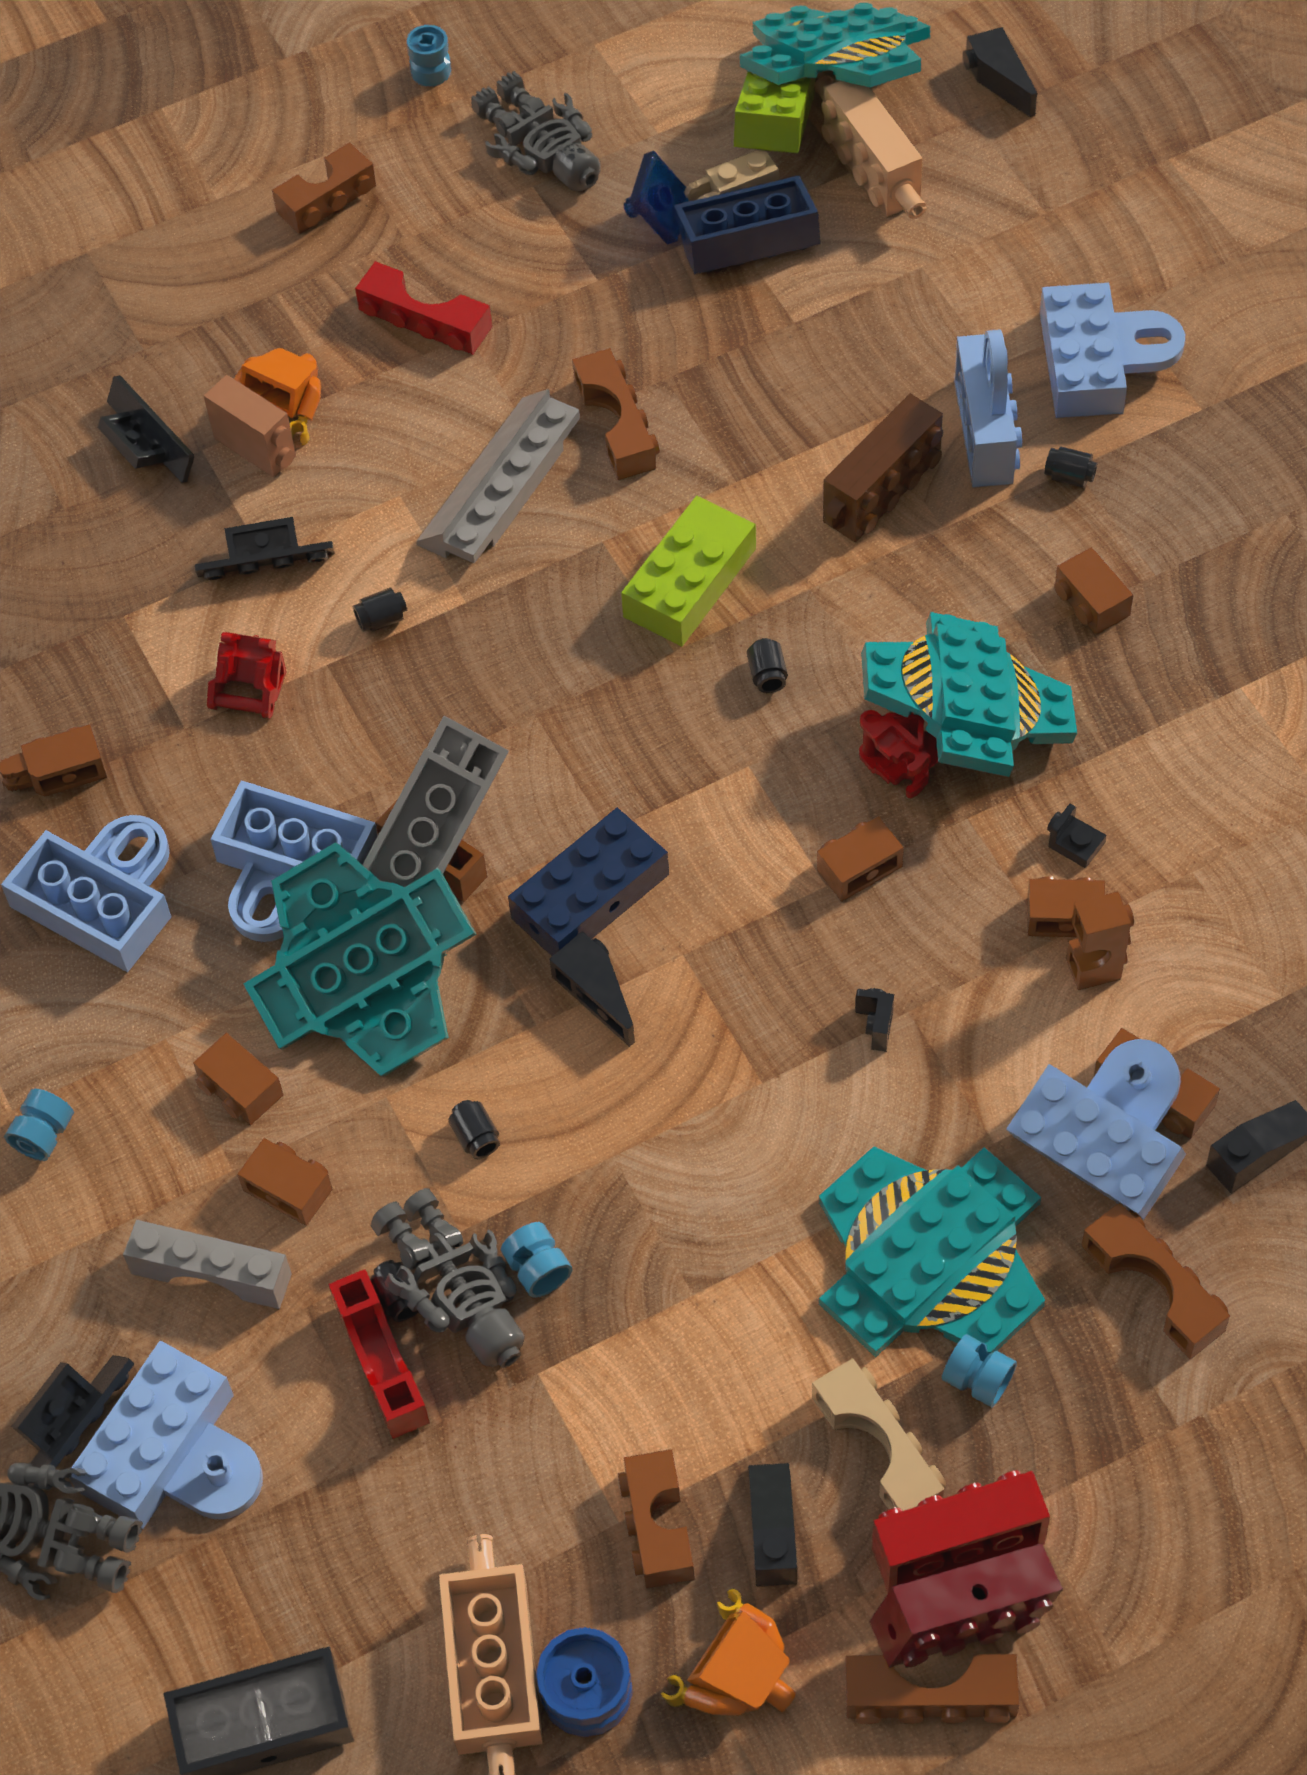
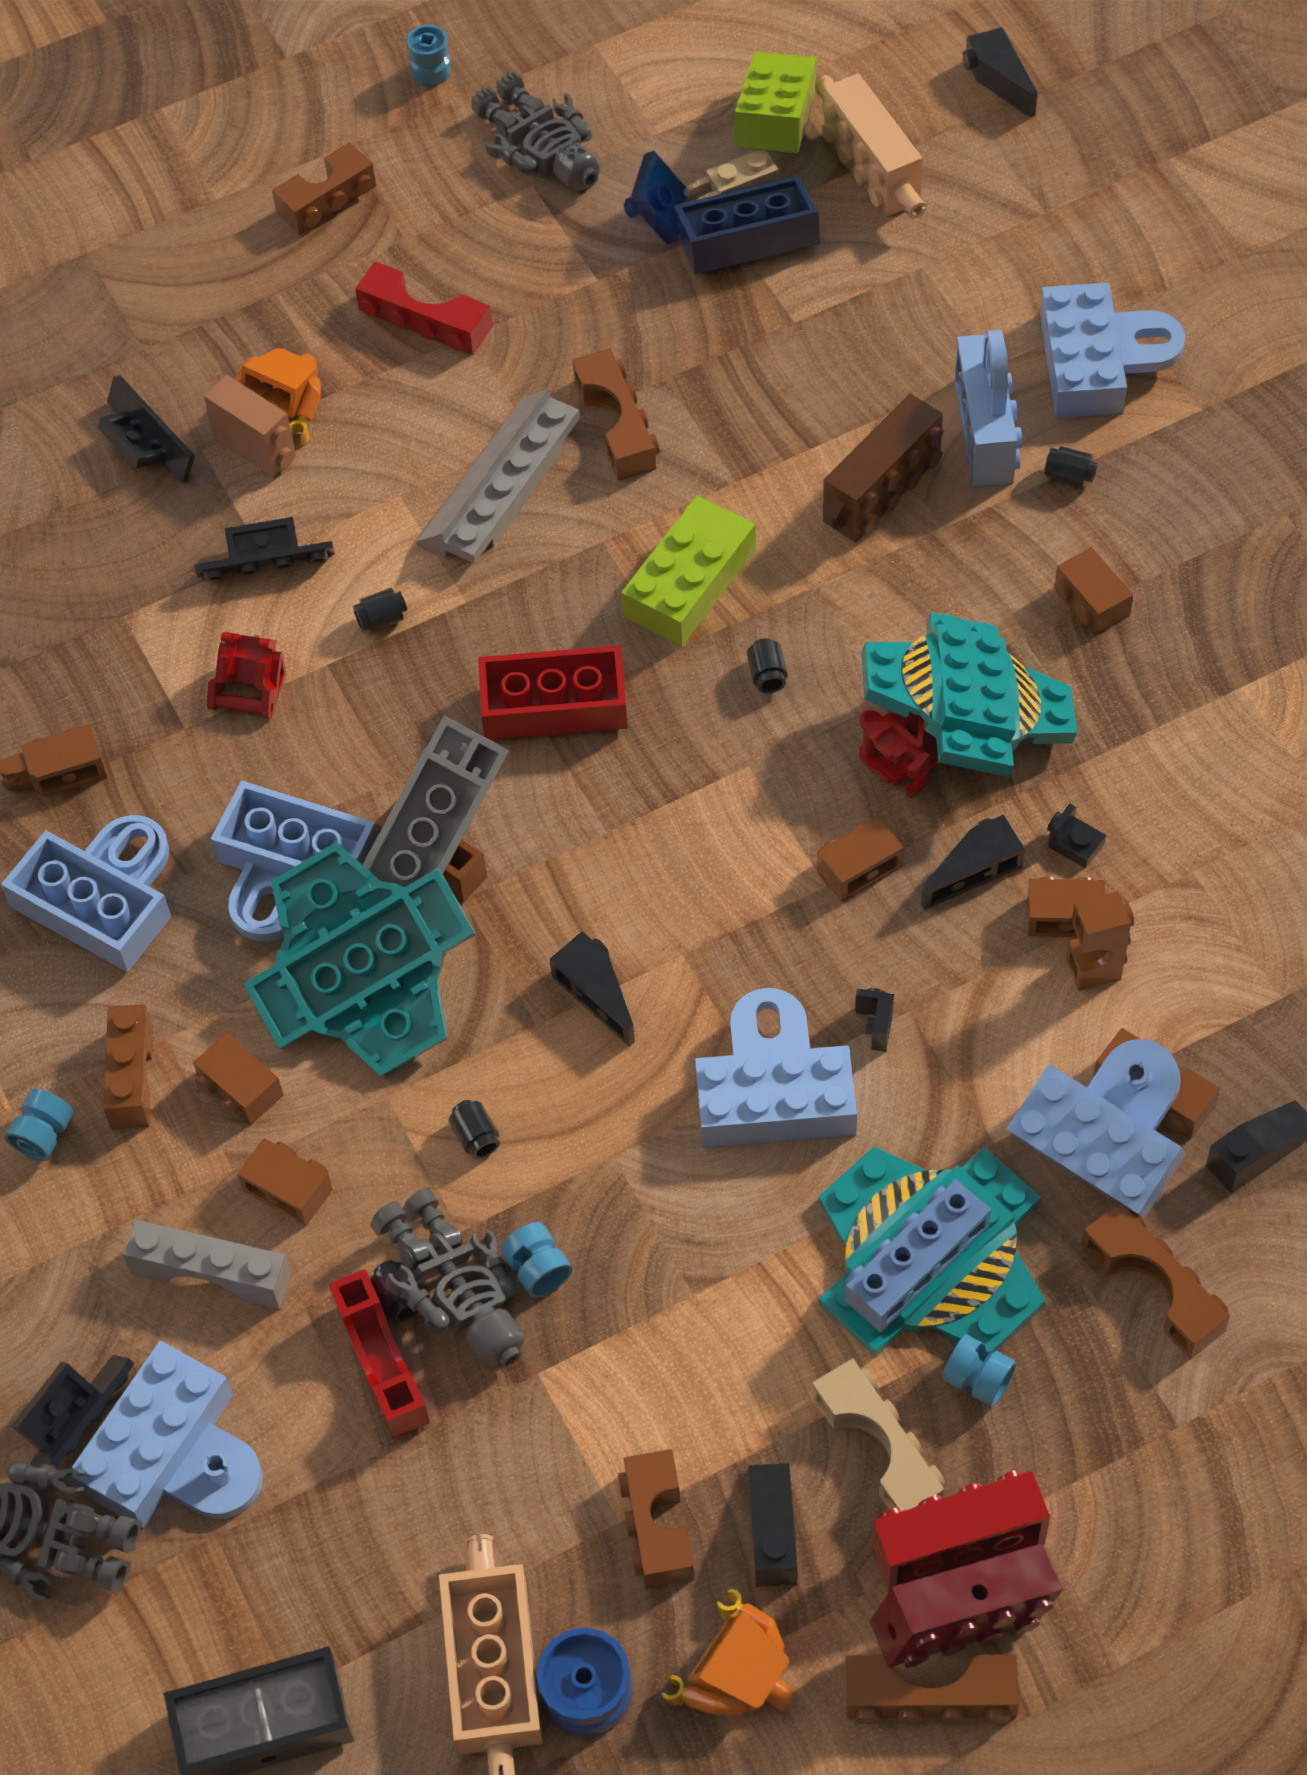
dark blue brick [508,807,669,956] -> none
teal plate [740,3,931,87] -> none
none -> dark orange arch [103,1004,153,1129]
none -> red brick [478,645,628,740]
none -> light blue brick [695,988,857,1148]
none -> medium blue brick [845,1179,991,1332]
none -> black slope [921,814,1025,910]

